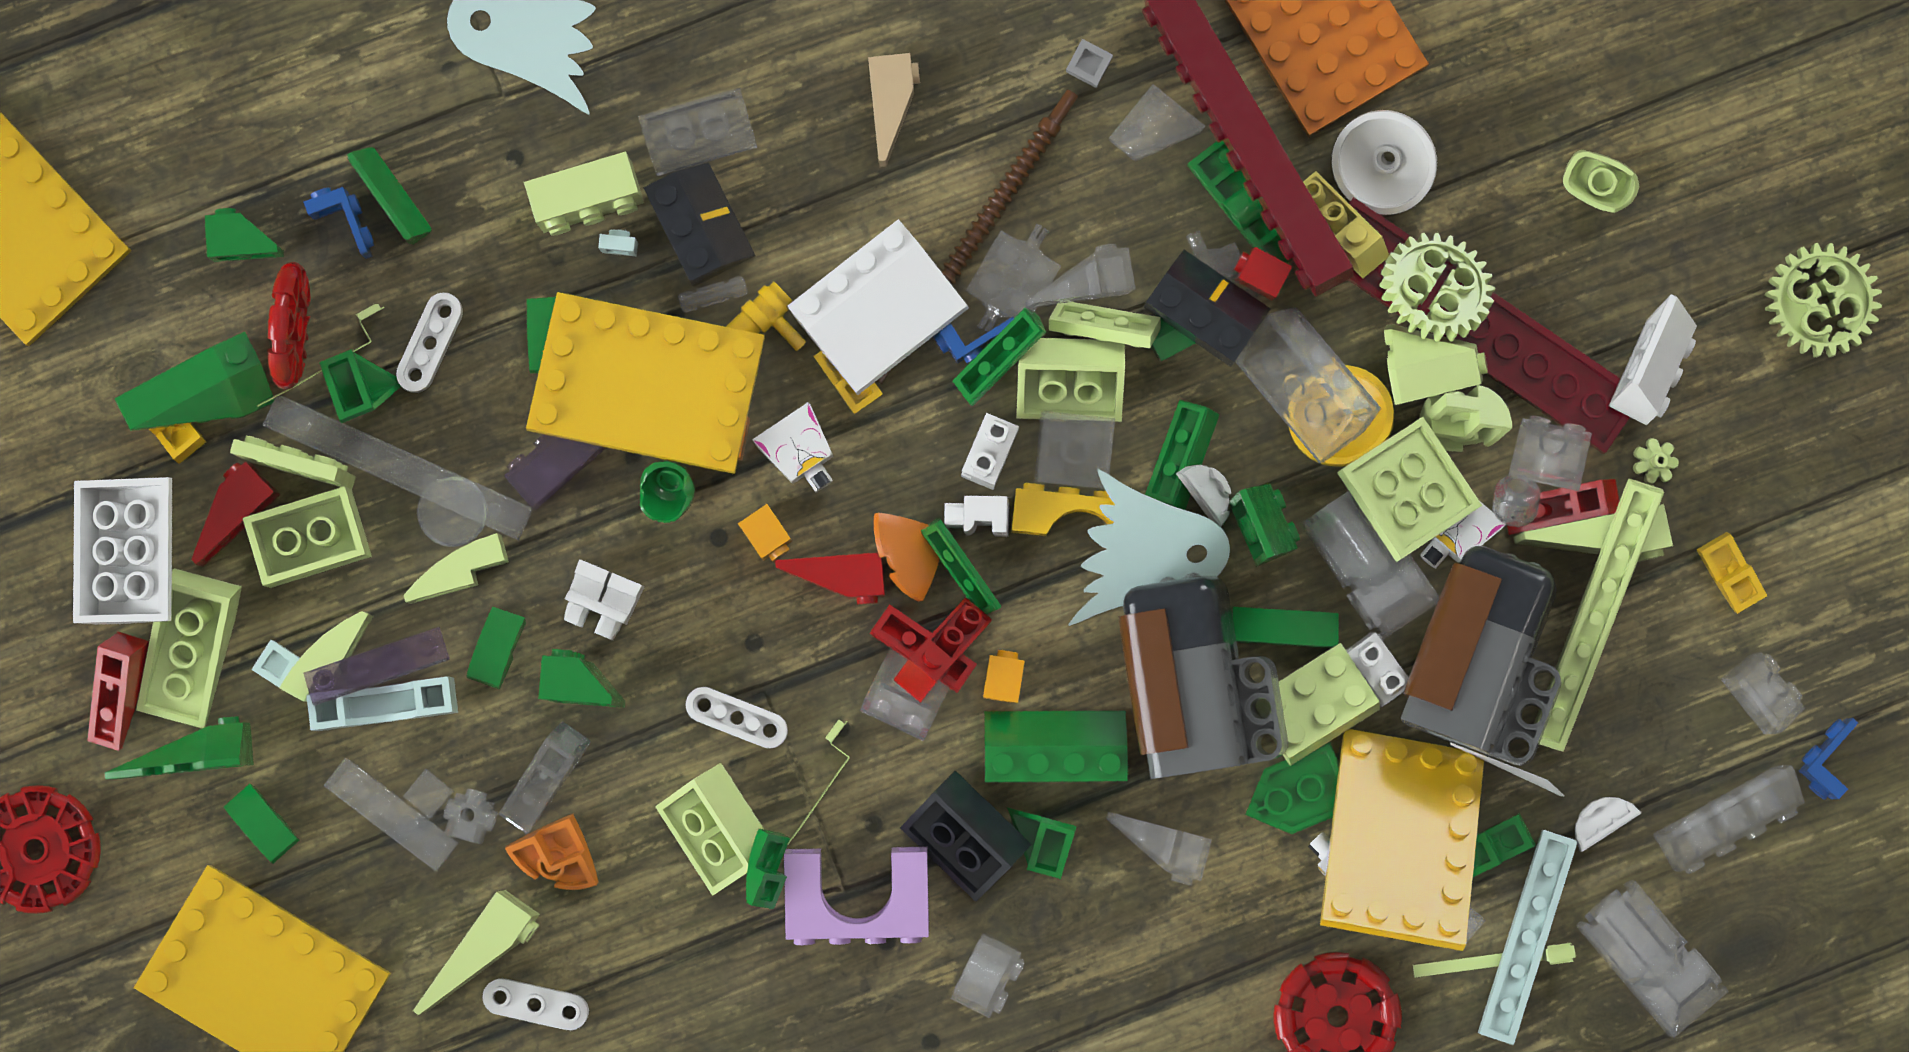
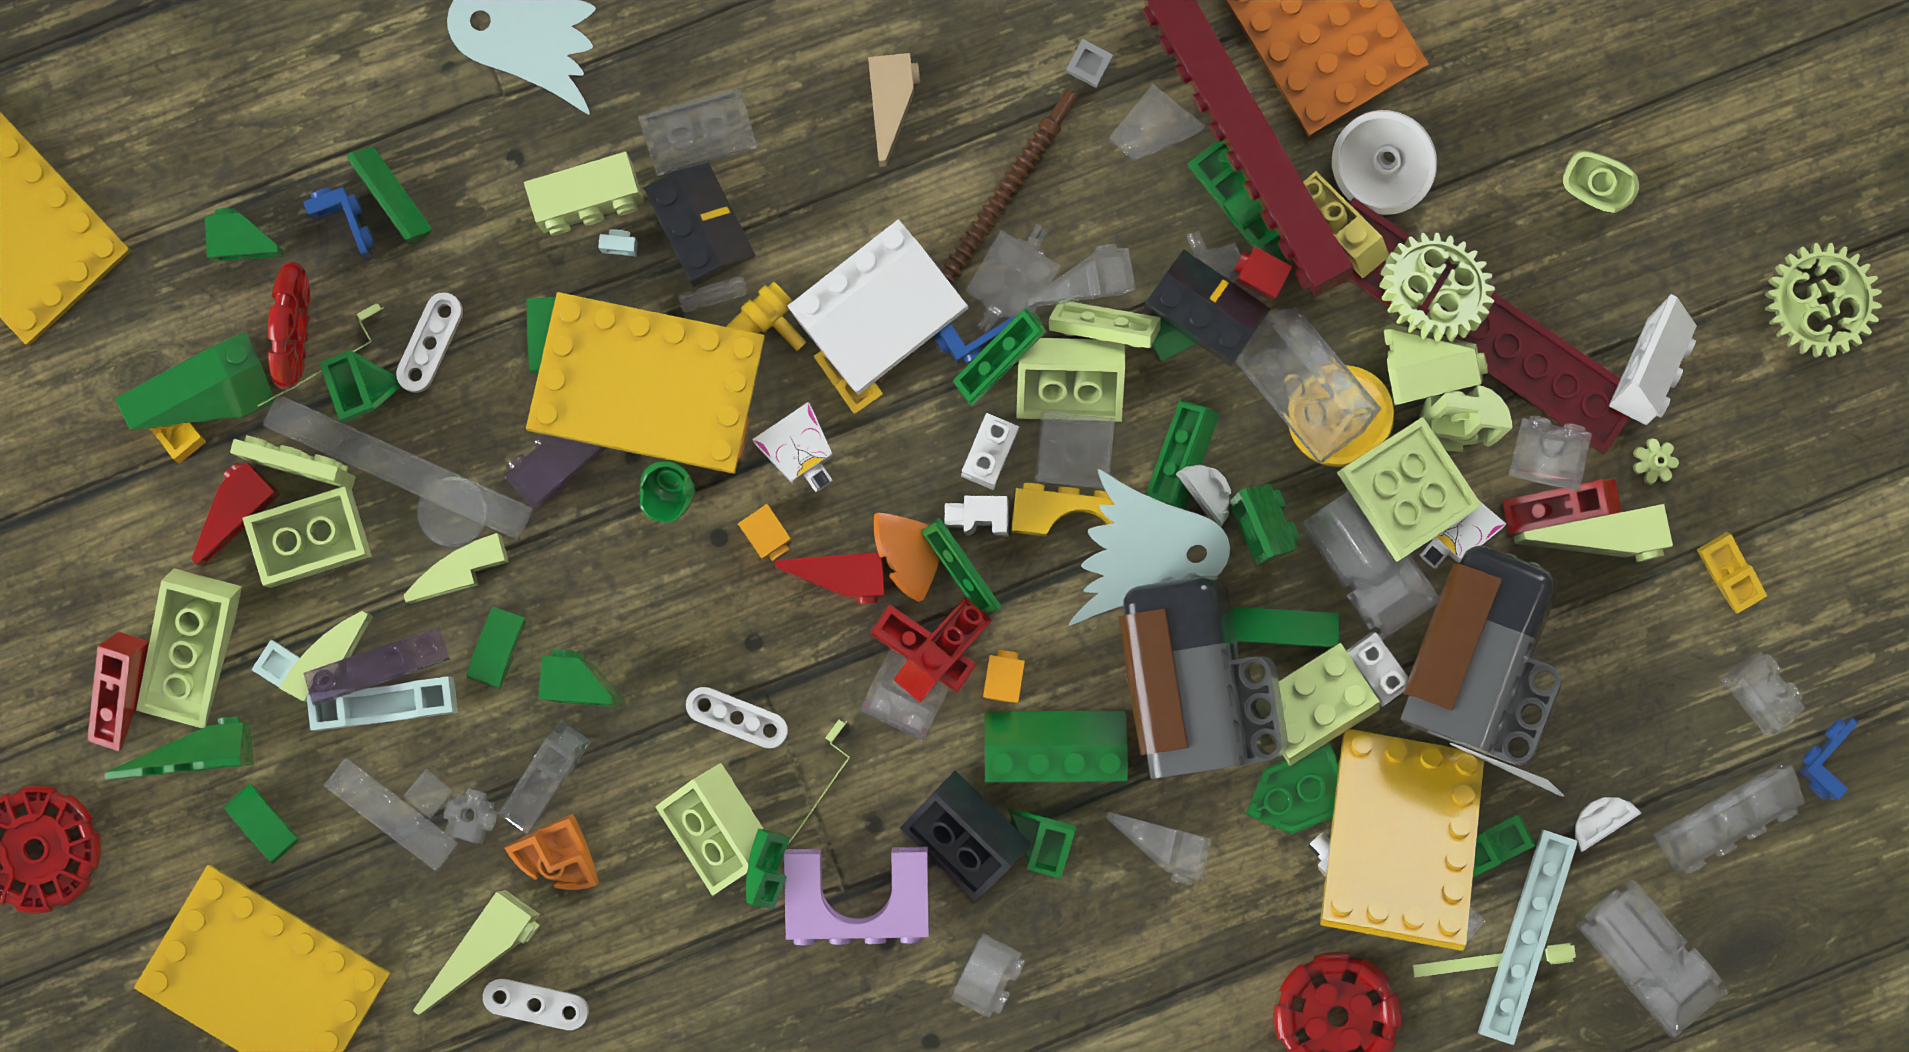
white slope [73,477,172,625] -> none
white hips [564,559,644,640] -> none
clear head [1492,474,1540,527] -> none
yellowish green tile [1534,478,1664,752] -> none

